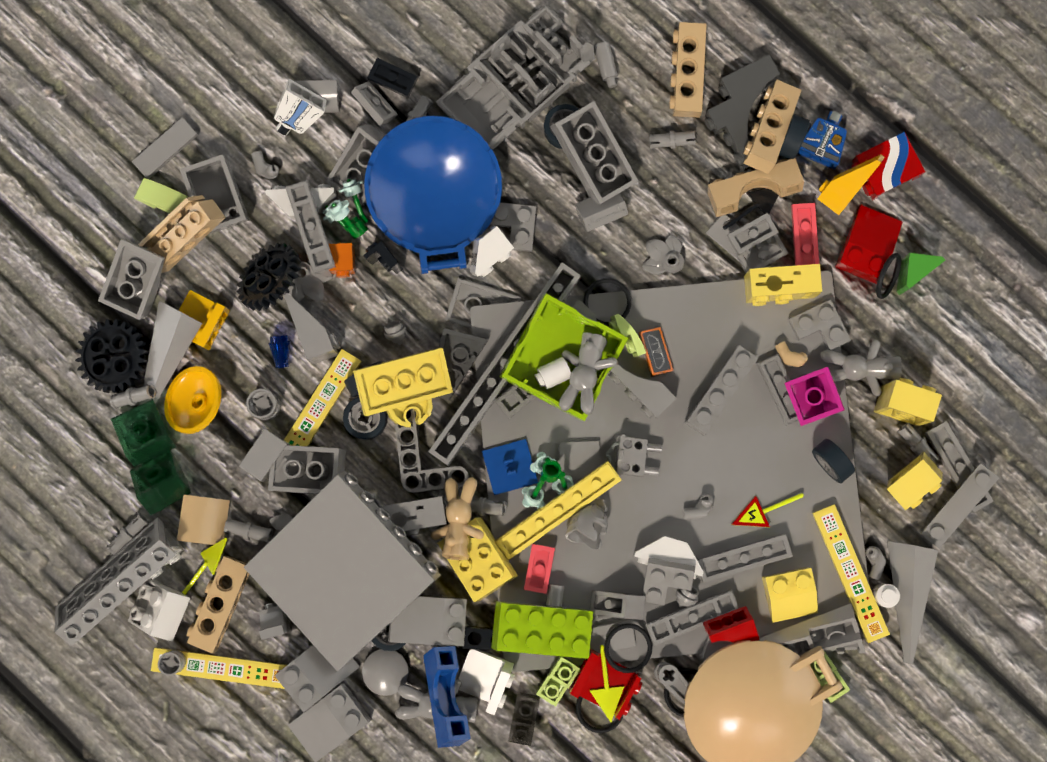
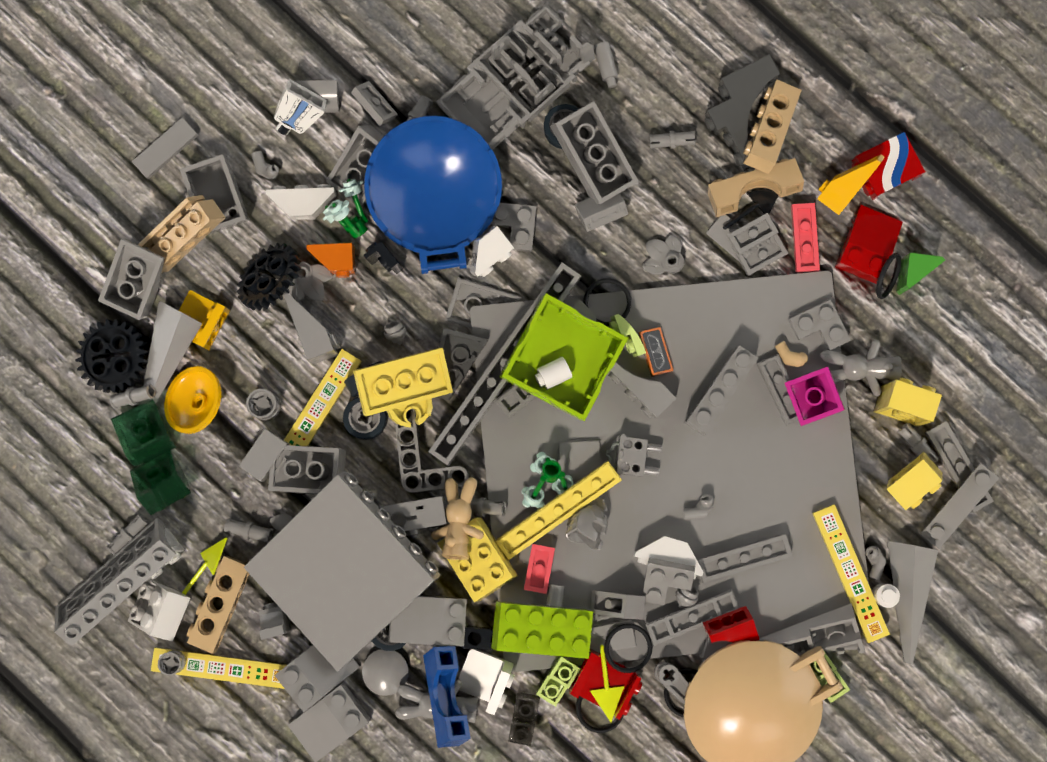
yellowish green slope [134,178,188,214] -> none
tan slope [177,494,230,545] -> none
clear blue cone [268,335,291,368] -> none
light grey plate [285,180,336,274] -> none
black plate [367,58,418,98] -> none
blue piece [482,439,538,495] -> none
light grey animal [559,332,618,415] -> none
tan brick [669,22,706,118] -> none
piece [731,493,804,528] -> none
light yellow piece [744,264,822,306] -> none
light yellow slope [762,567,818,623] -> none
black wheel [779,114,810,159] -> none
torso [797,111,847,170] -> none
black wheel [812,439,855,483] -> none

